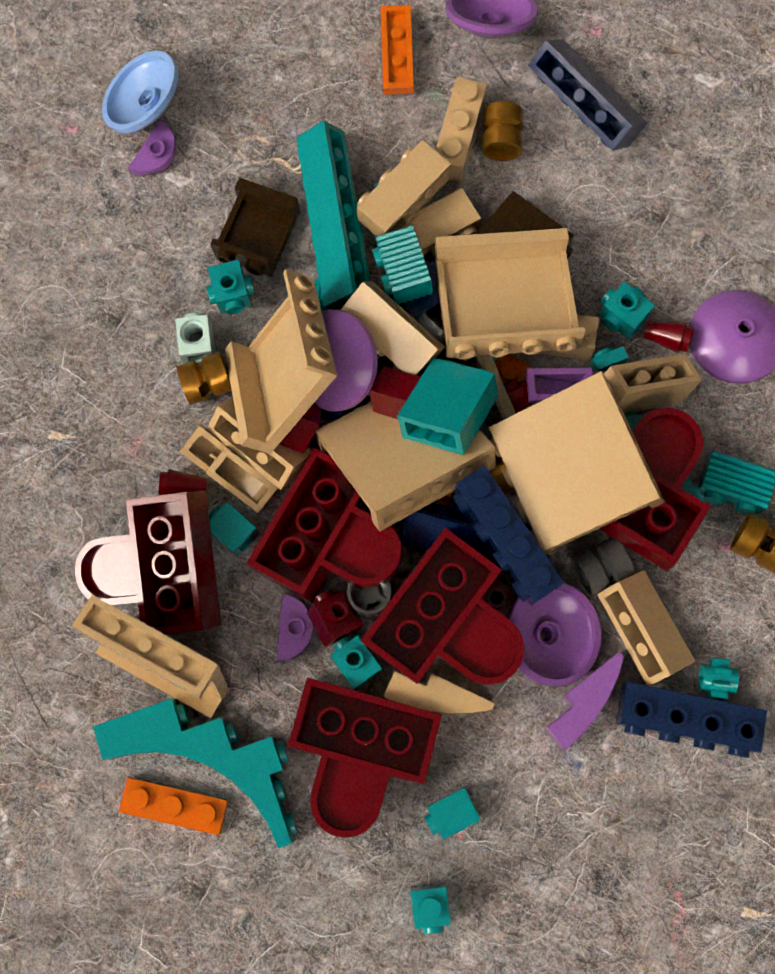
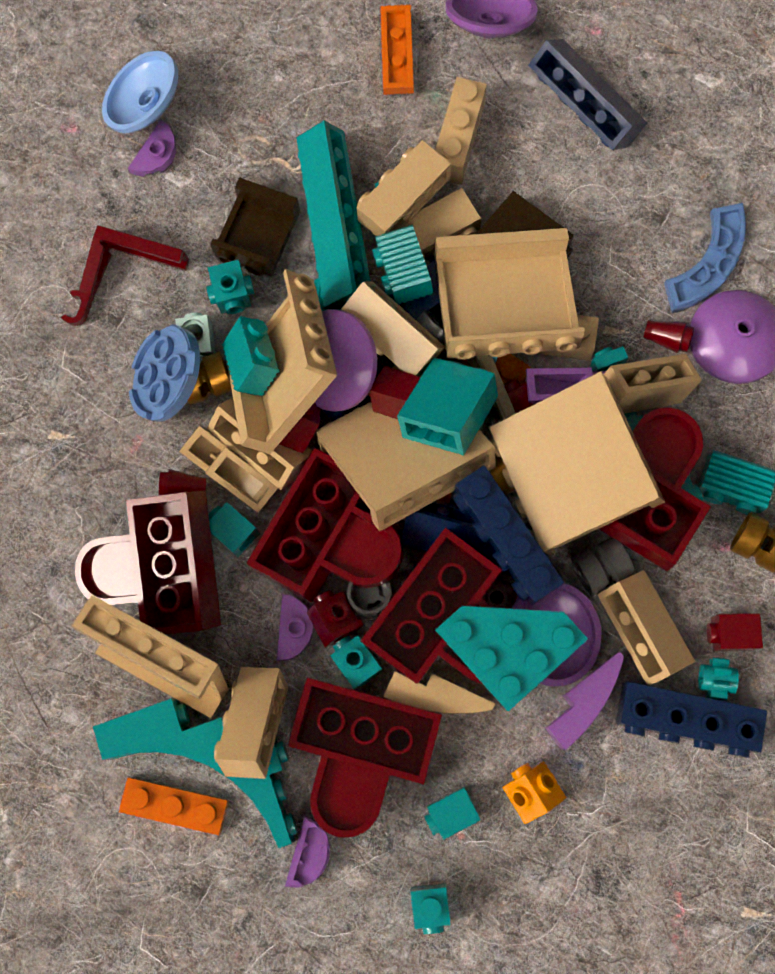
pearl gold wheel [482,101,524,161] -> none
teal brick [599,282,655,340] -> none
none -> dark red hinge [61,225,190,326]
none -> medium blue tile [129,324,200,422]
none -> tan brick [214,667,289,779]
none -> teal brick [222,316,280,396]
none -> medium lavender plate [285,816,331,888]
none -> teal plate [435,606,588,712]
none -> light orange brick [502,761,567,824]
none -> medium blue tile [664,203,746,313]
none -> dark red brick [707,613,763,652]

